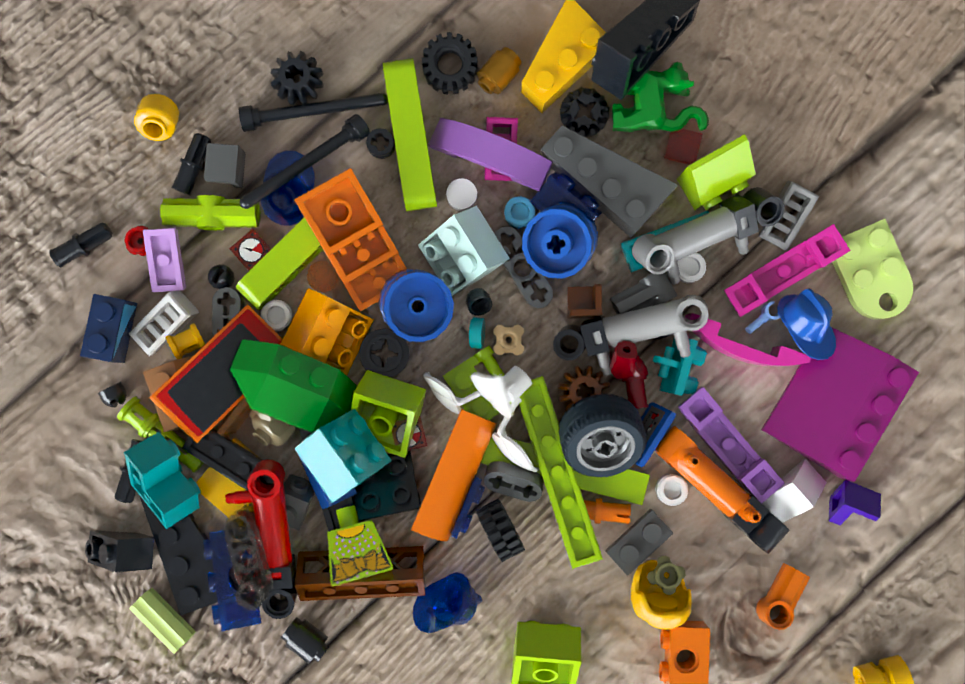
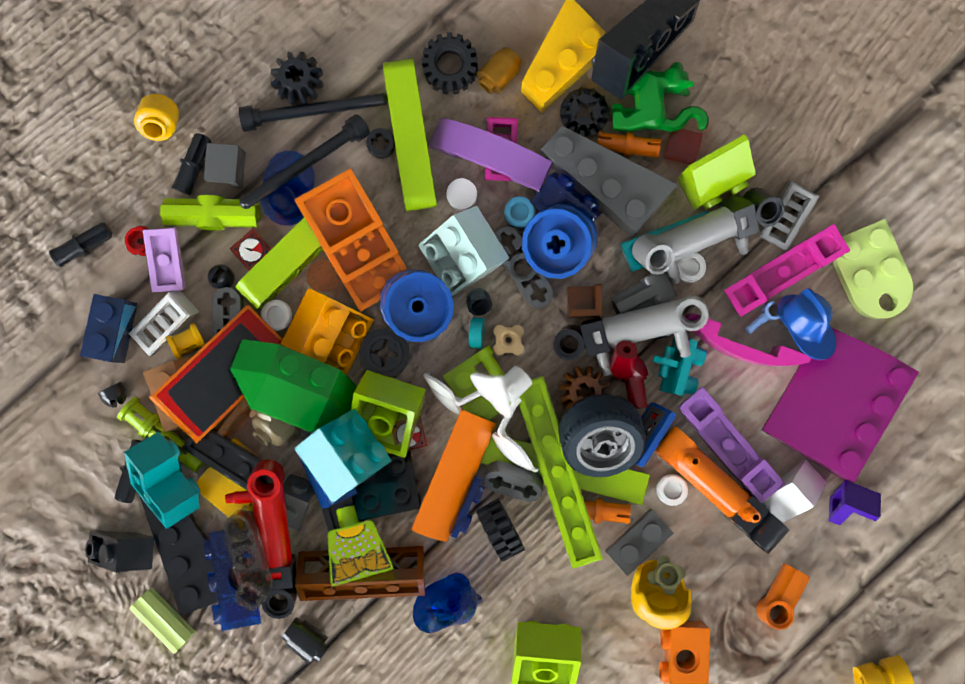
none -> orange pin [597,131,661,159]

